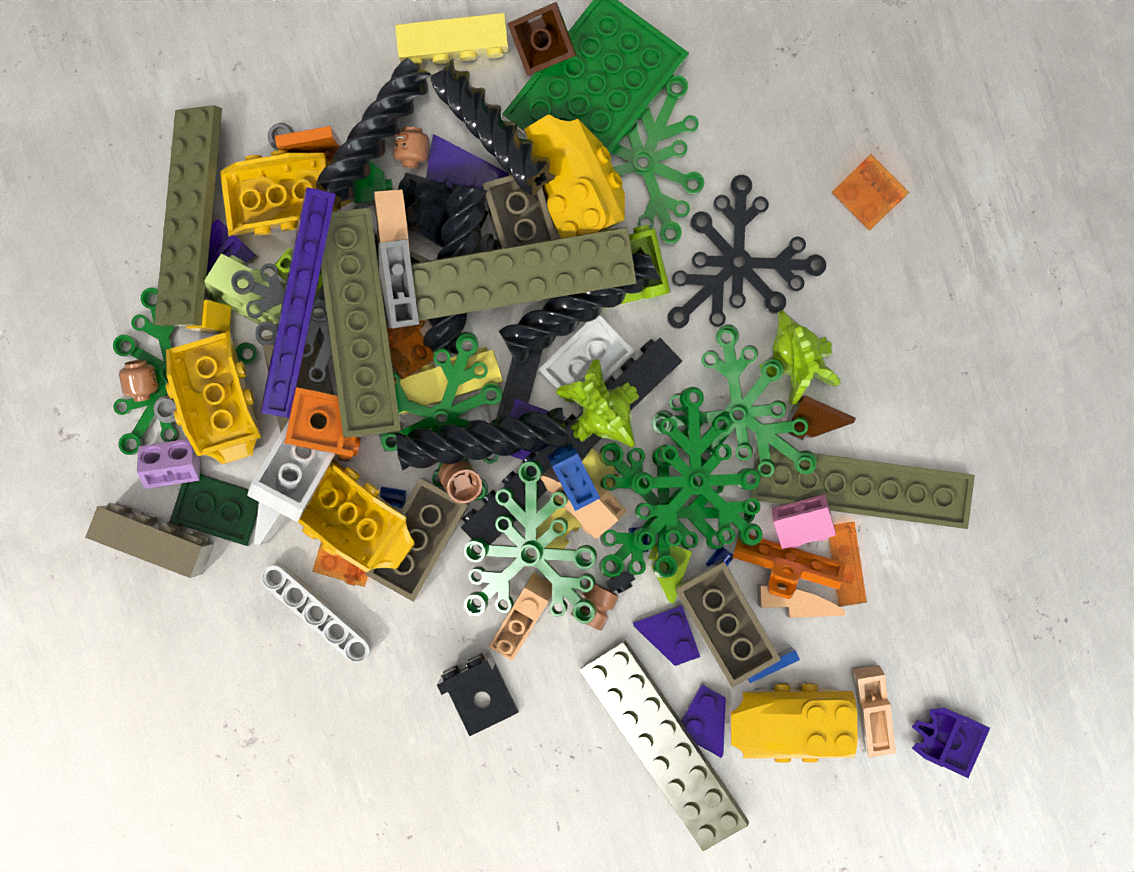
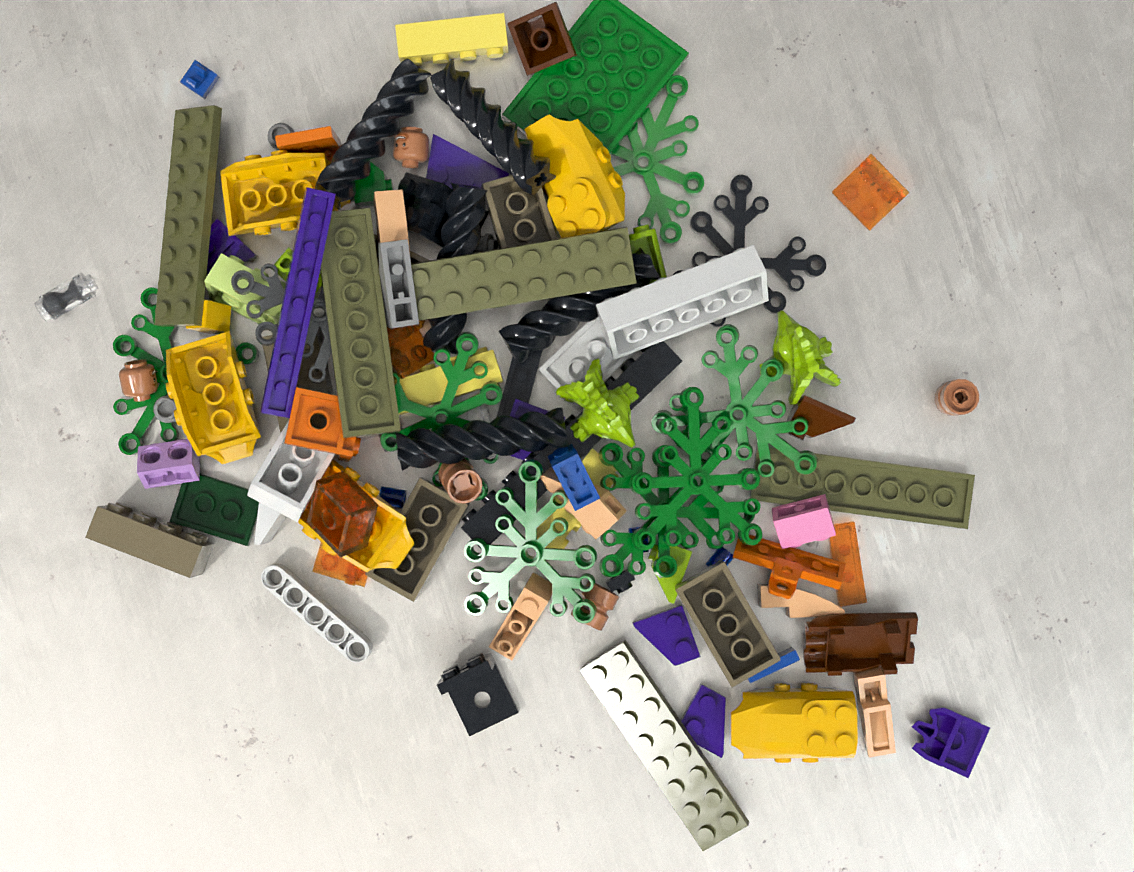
none -> clear piece [34,272,98,321]
none -> blue tile [180,60,220,99]
none -> clear orange brick [307,471,378,558]
none -> white brick [596,245,769,360]
none -> reddish brown piece [803,612,918,676]
none -> nougat wheel [935,379,979,416]

